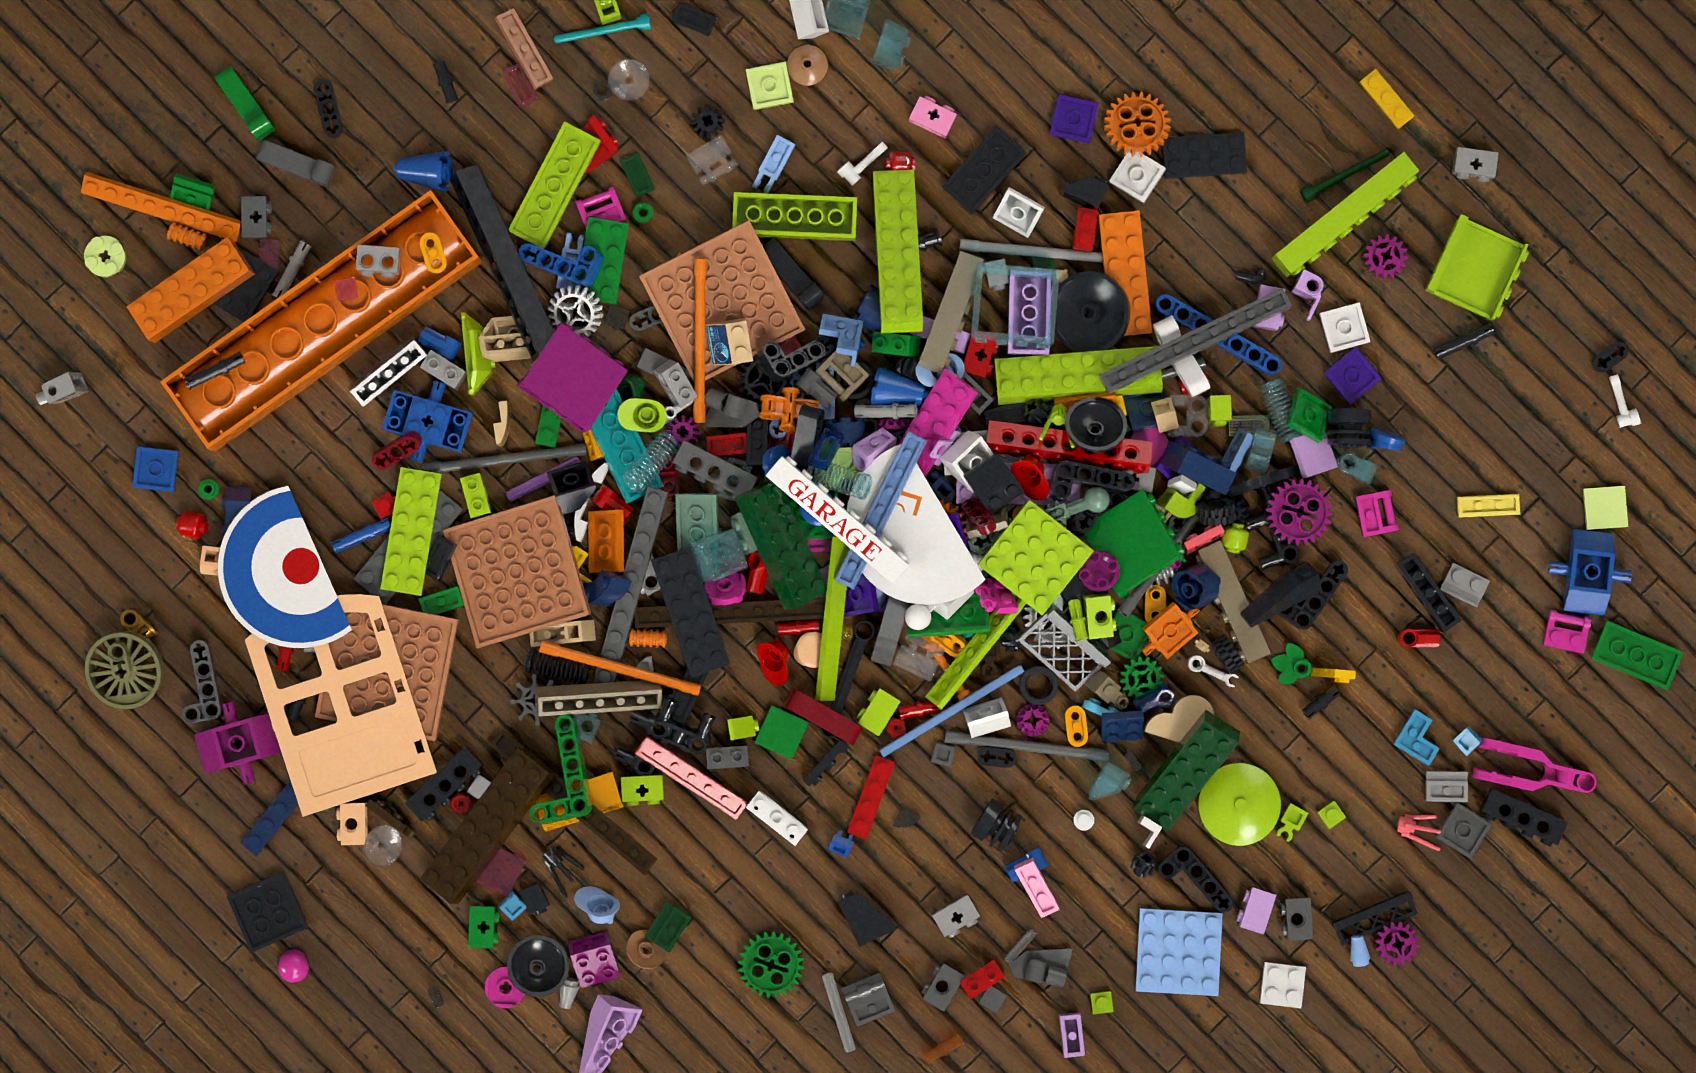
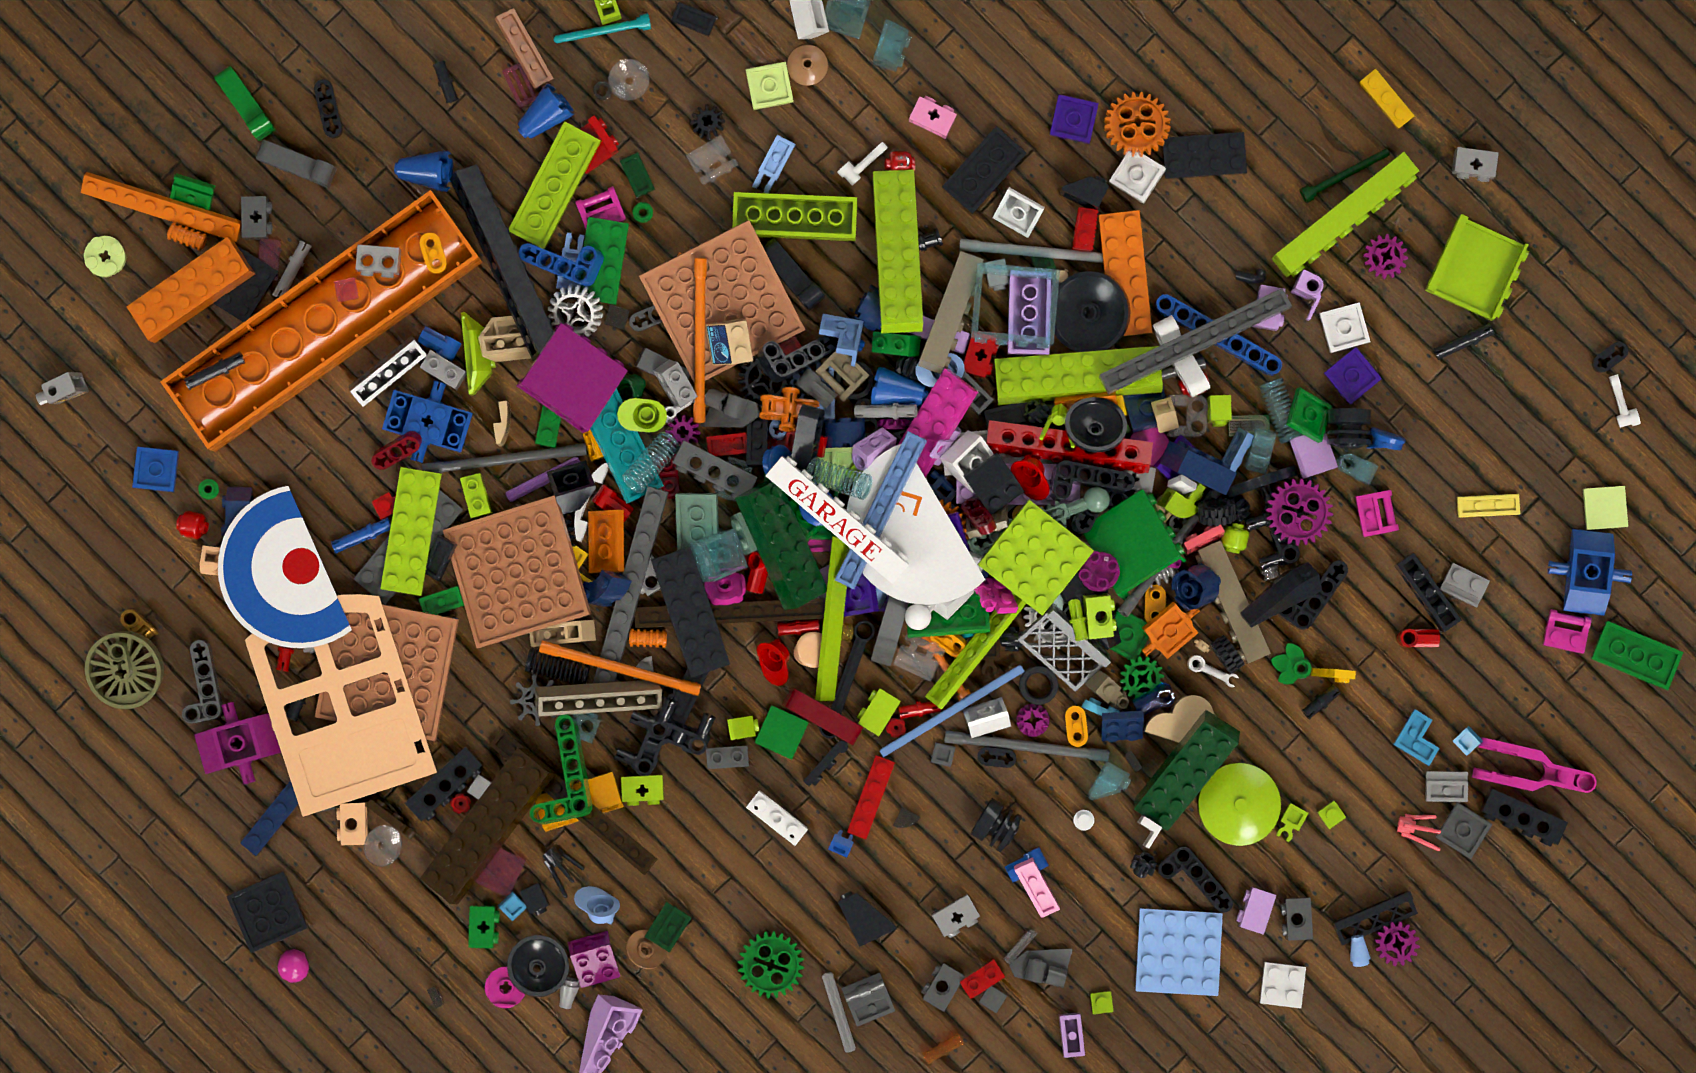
tile [635,735,748,820] -> none
tile [807,428,844,471] -> none
none -> blue cone [518,83,575,139]
none -> clear bush [1261,565,1281,581]

